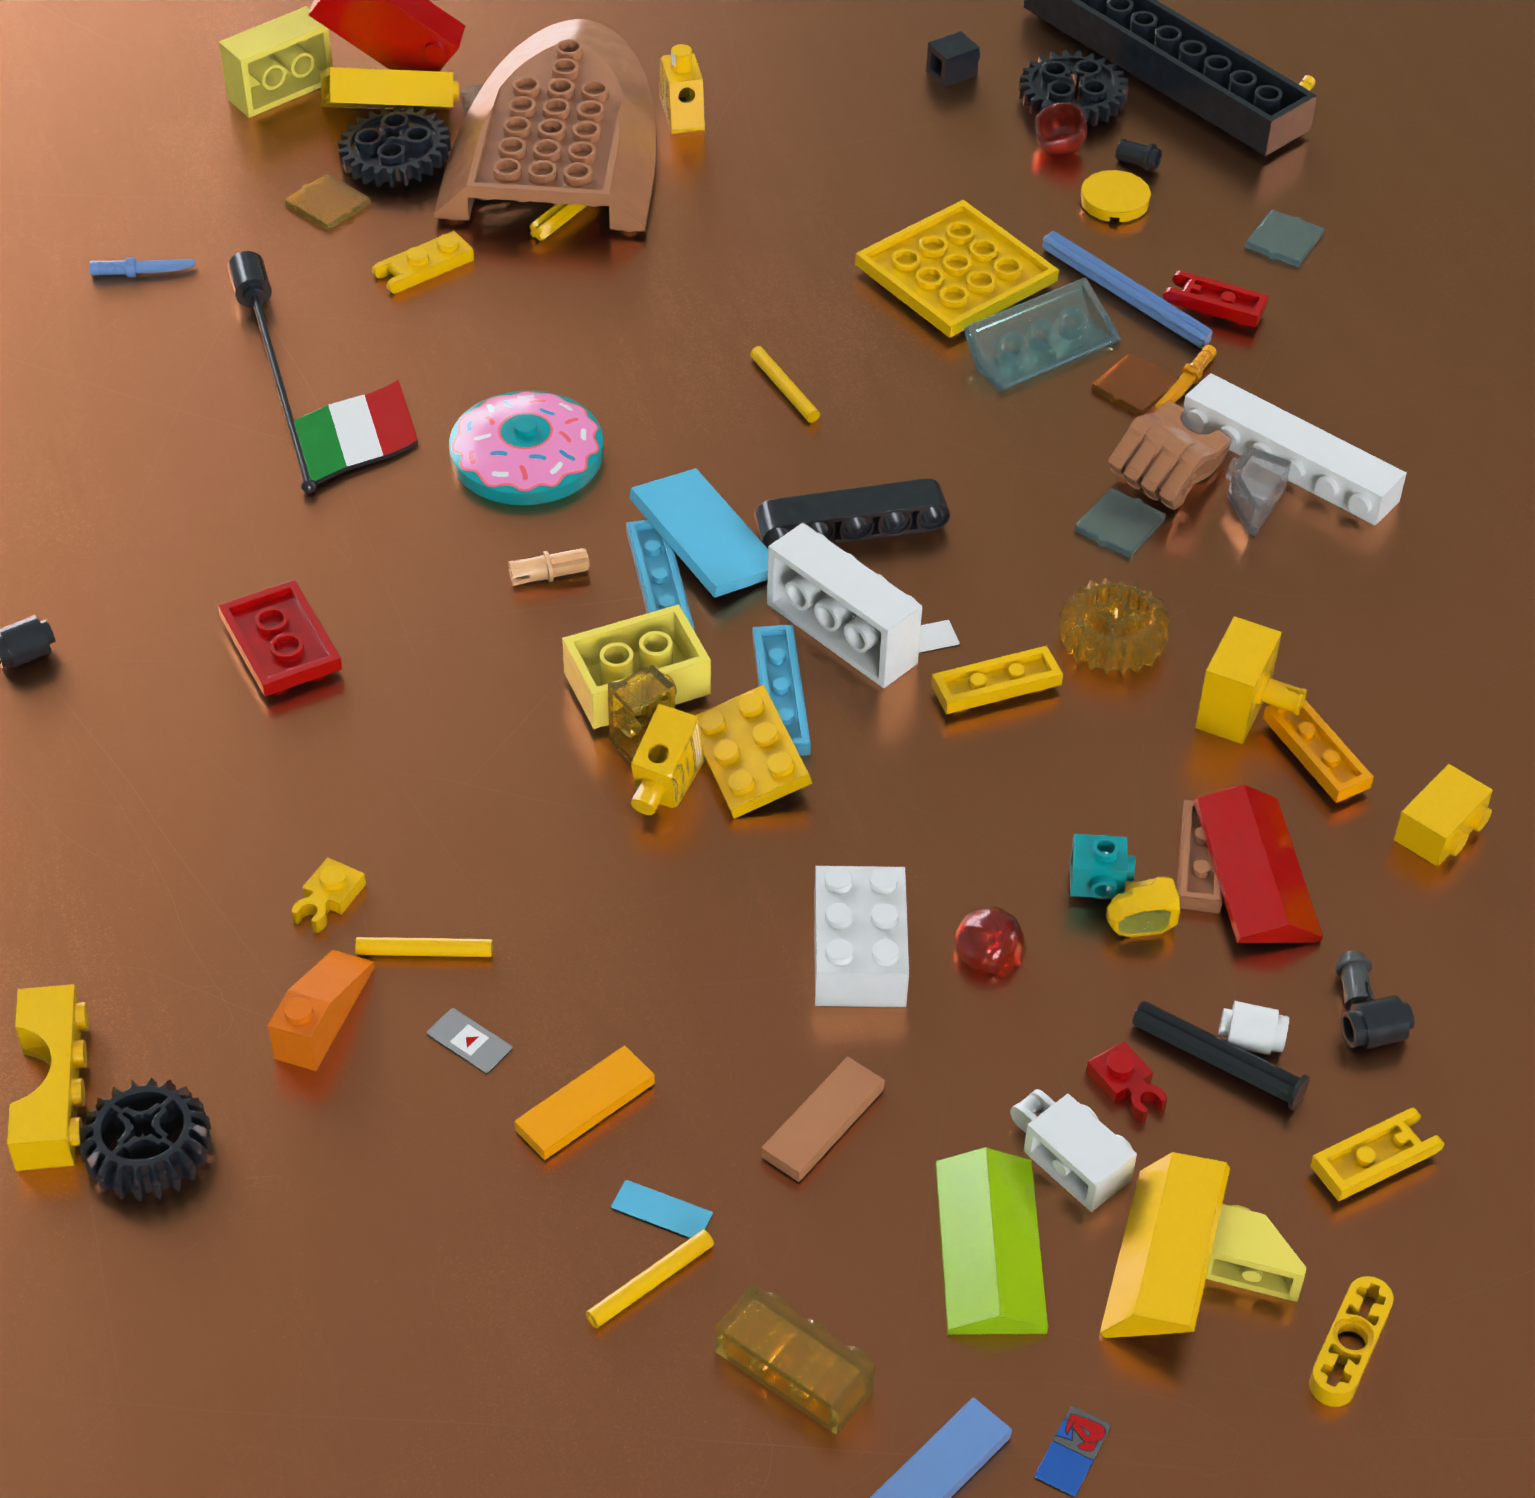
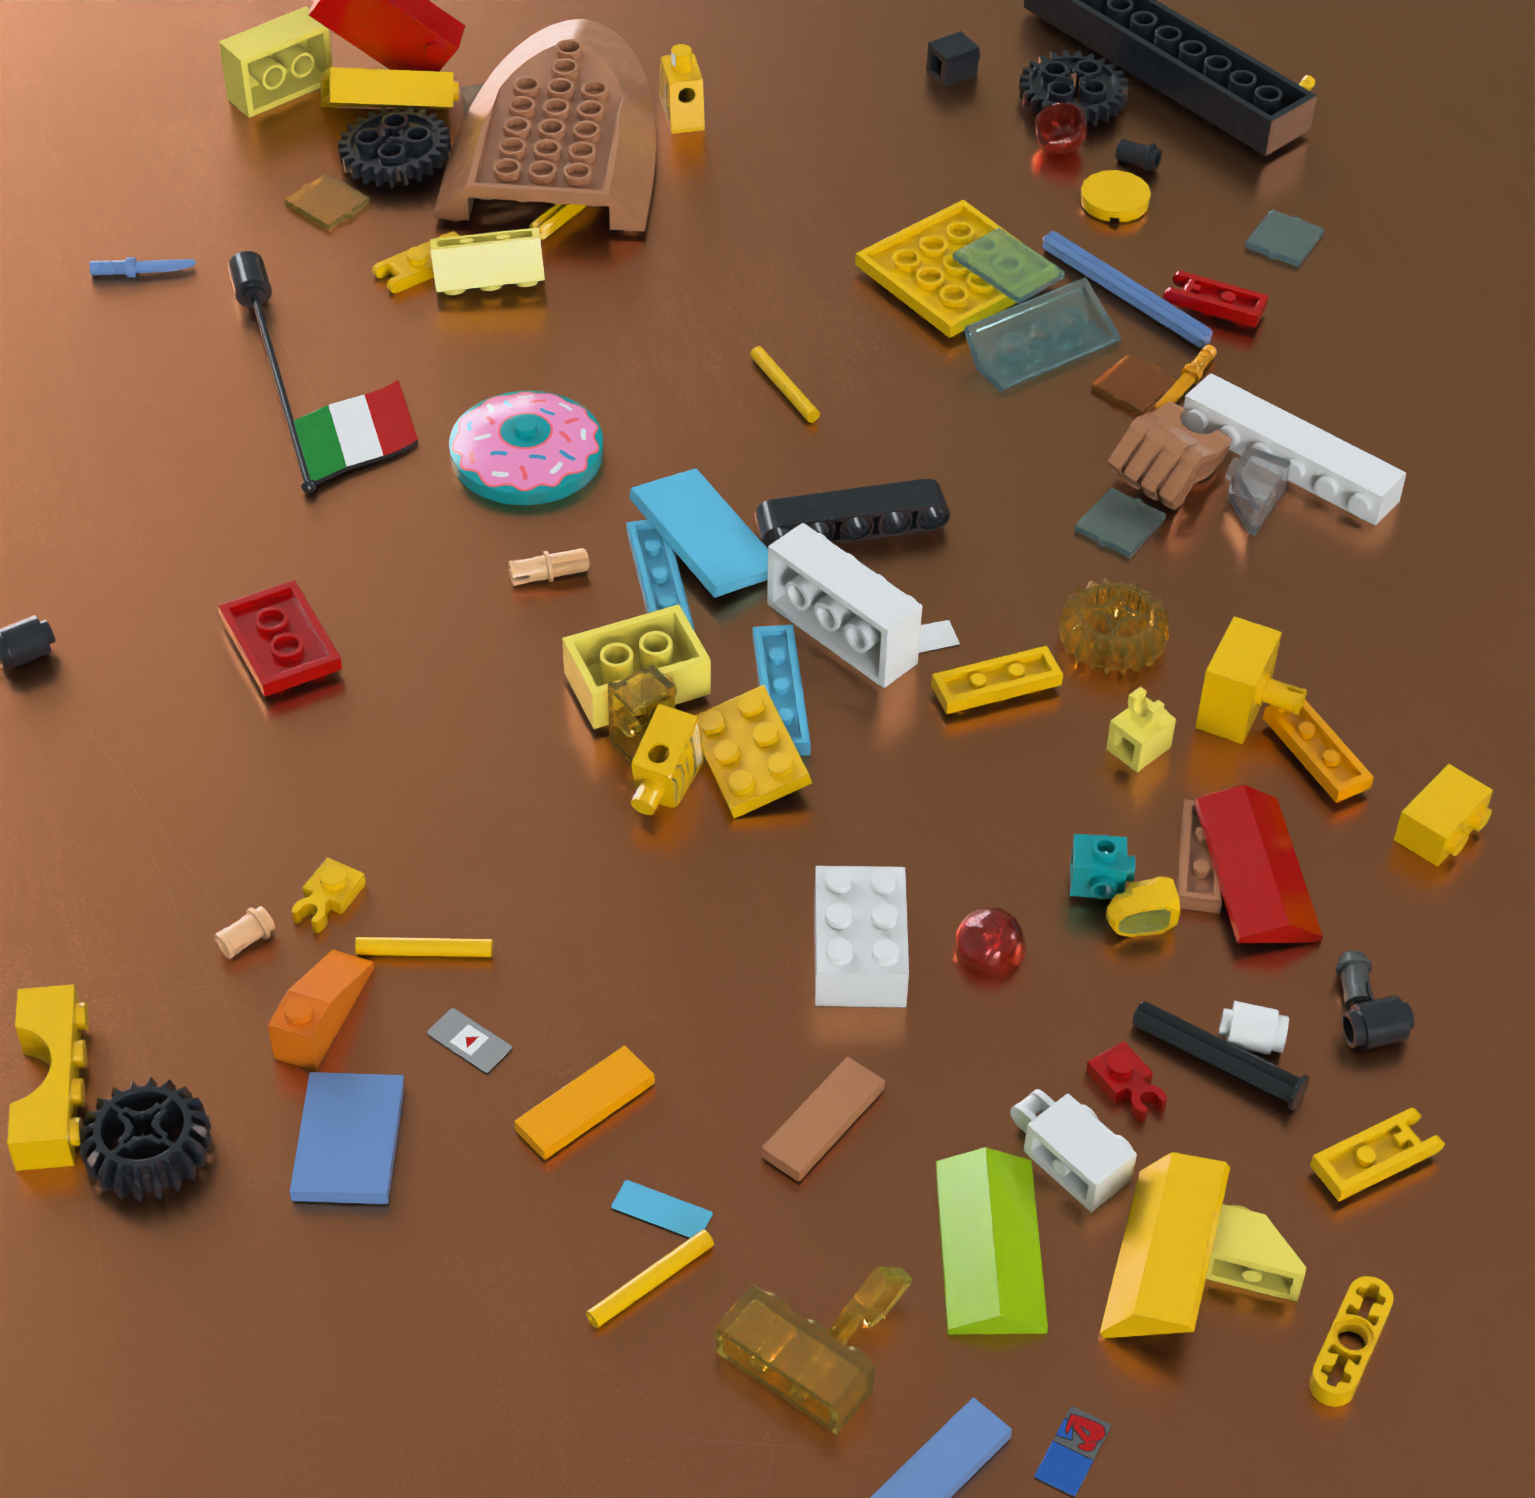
none -> light nougat pin [214,906,275,959]
none -> medium blue tile [290,1072,405,1204]
none -> light yellow brick [430,227,545,295]
none -> clear yellow tile [823,1267,912,1349]
none -> clear light blue piece [953,227,1065,304]
none -> light yellow brick [1106,687,1176,772]

